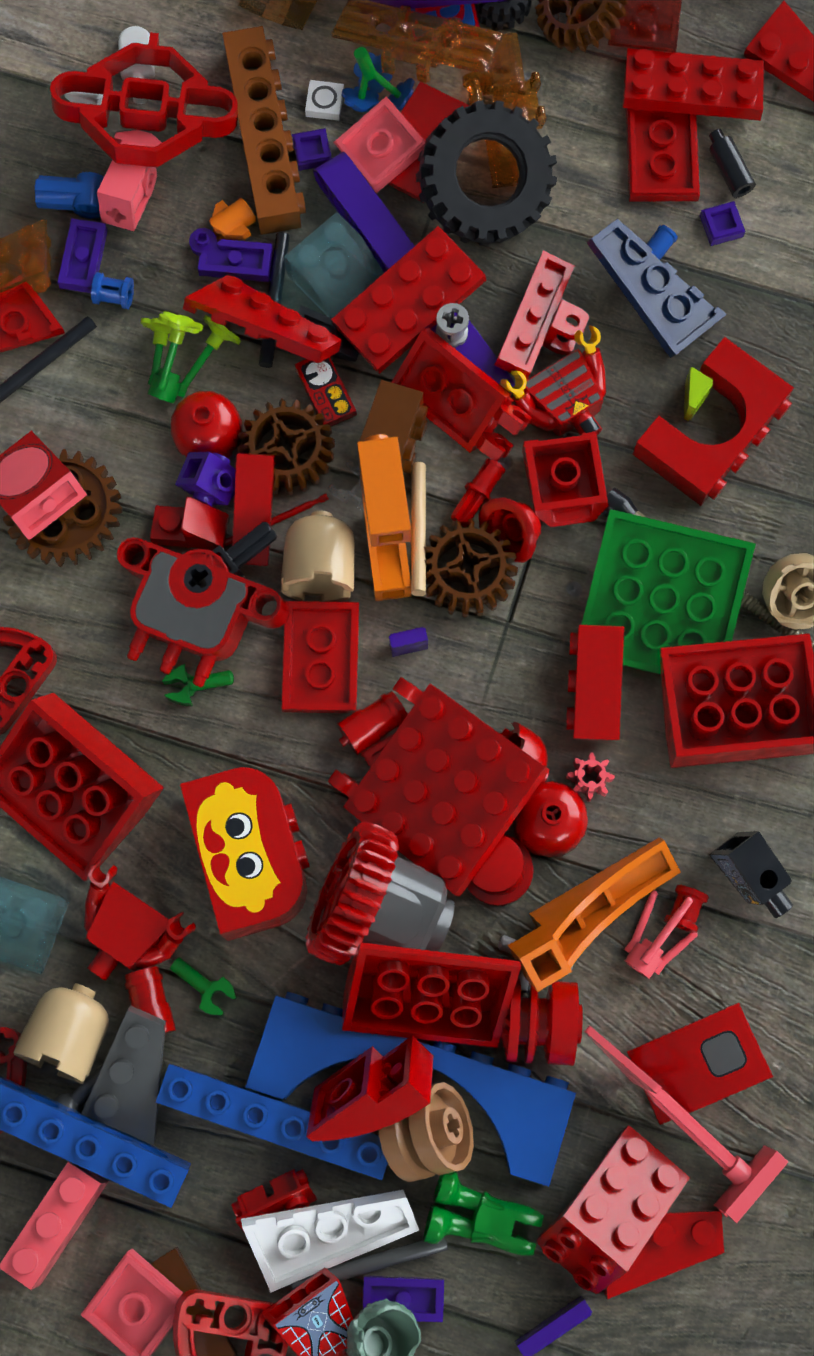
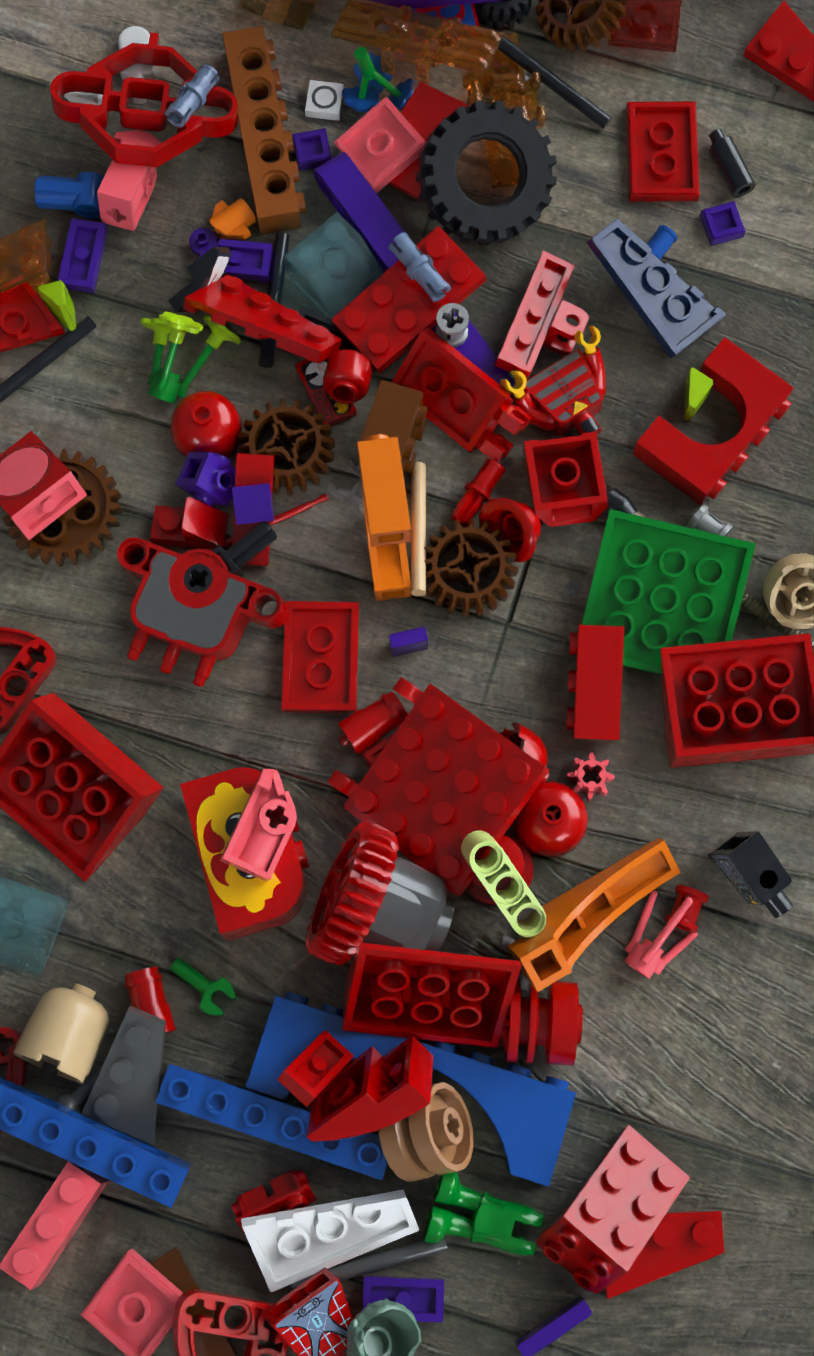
red torso [84,859,196,981] -> none
blue bush [91,272,134,310] -> none
green bar [162,664,234,707] -> none
tan cylinder [281,511,355,602] -> none
coral piece [584,1025,788,1223] -> none
red plate [623,48,764,121] -> none
red slope [626,1003,773,1125] -> none
none -> lime slope [38,280,76,331]
none -> sand blue pin [165,64,219,128]
none -> black slope [168,246,232,312]
none -> coral piece [219,768,297,882]
none -> dark purple tile [232,483,274,525]
none -> red slope [277,1030,354,1107]
none -> red head [323,349,373,404]
none -> sand blue pin [388,232,451,302]
none -> yellowish green beam [461,831,546,937]
none -> black bar [494,35,612,129]
none -> light grey bush [686,504,733,537]

